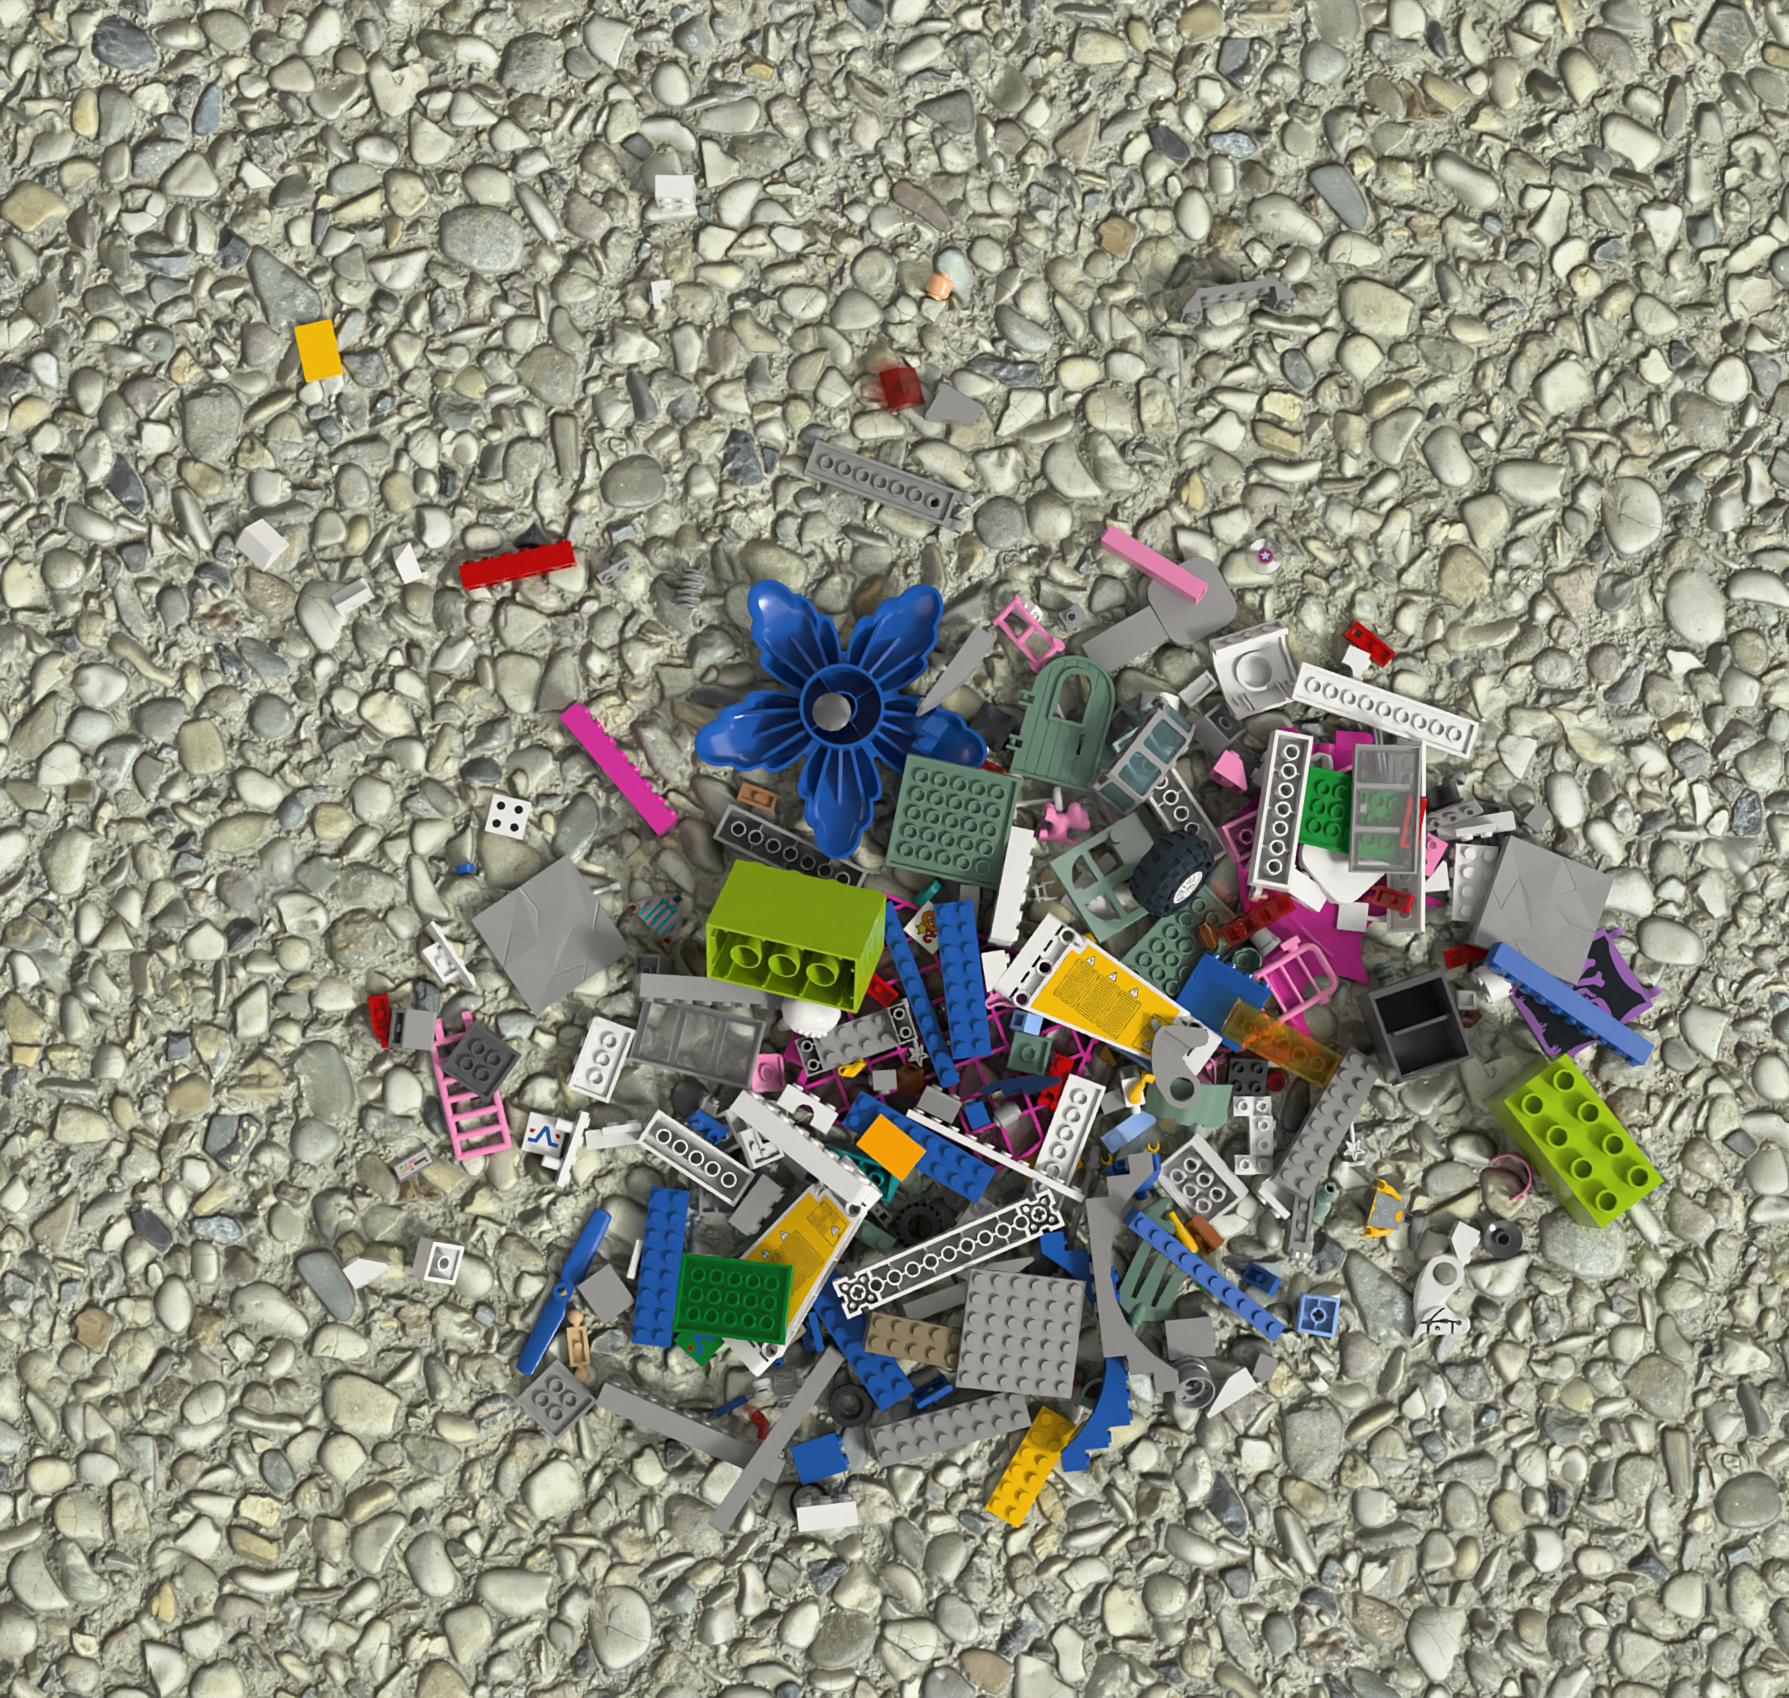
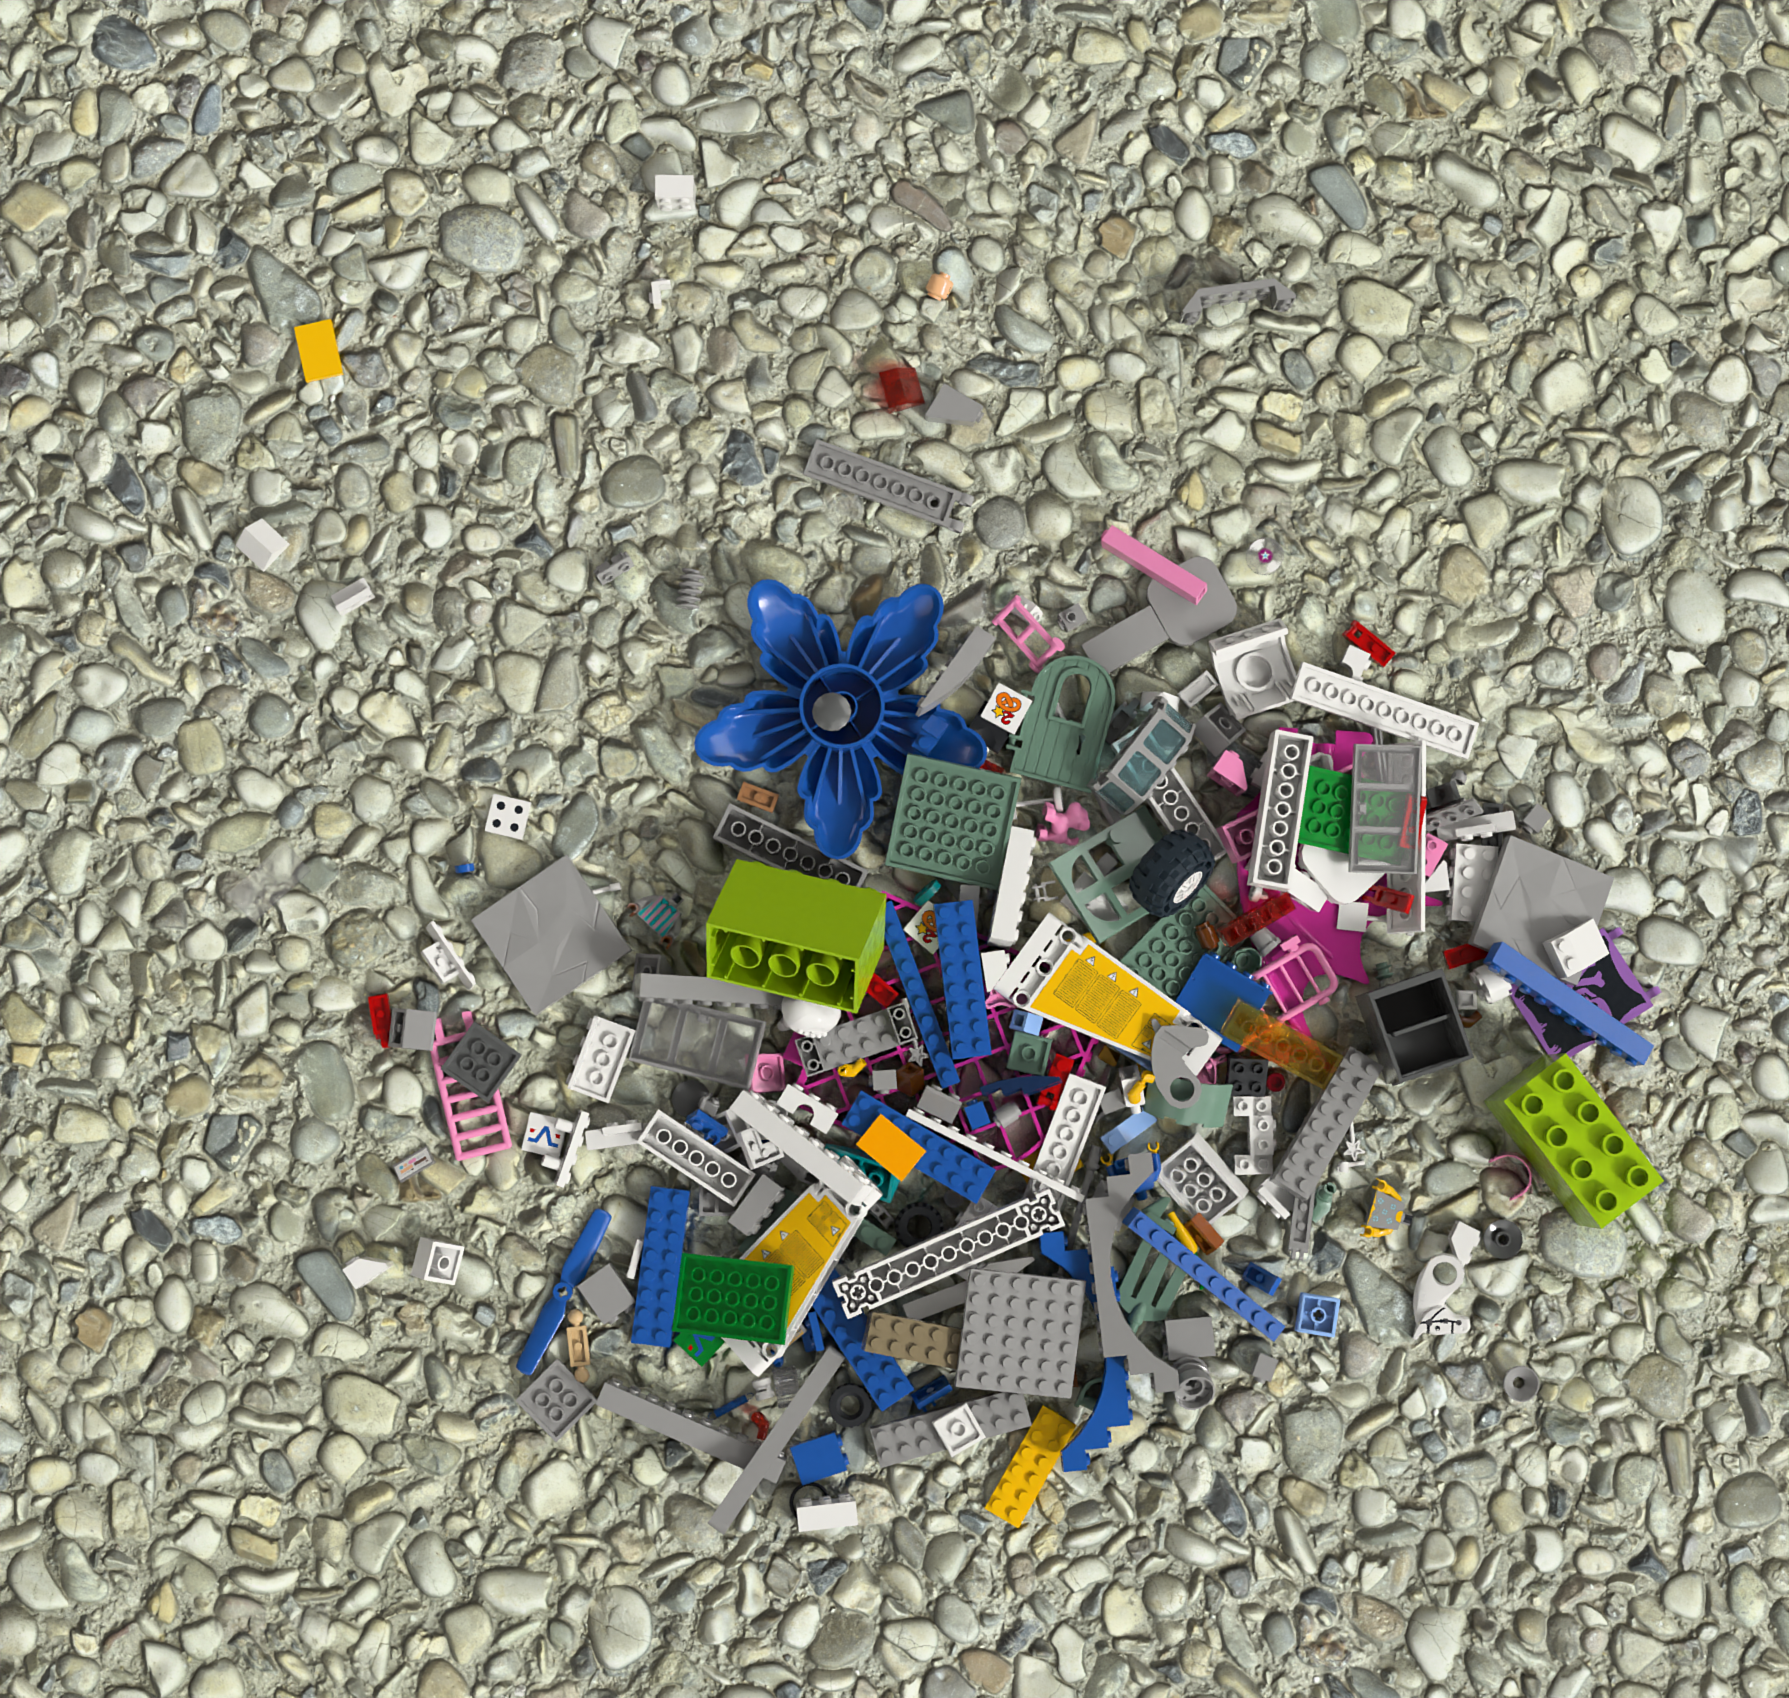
white slope [392,542,423,584] -> none
red brick [459,539,577,592] -> none
dark pink brick [559,702,678,838] -> none
white slope [1205,1365,1258,1418] -> none
none -> white tile [932,1402,986,1457]
none -> white tile [980,683,1032,735]
none -> light grey piece [1503,1366,1539,1402]
none -> white slope [1542,919,1609,978]

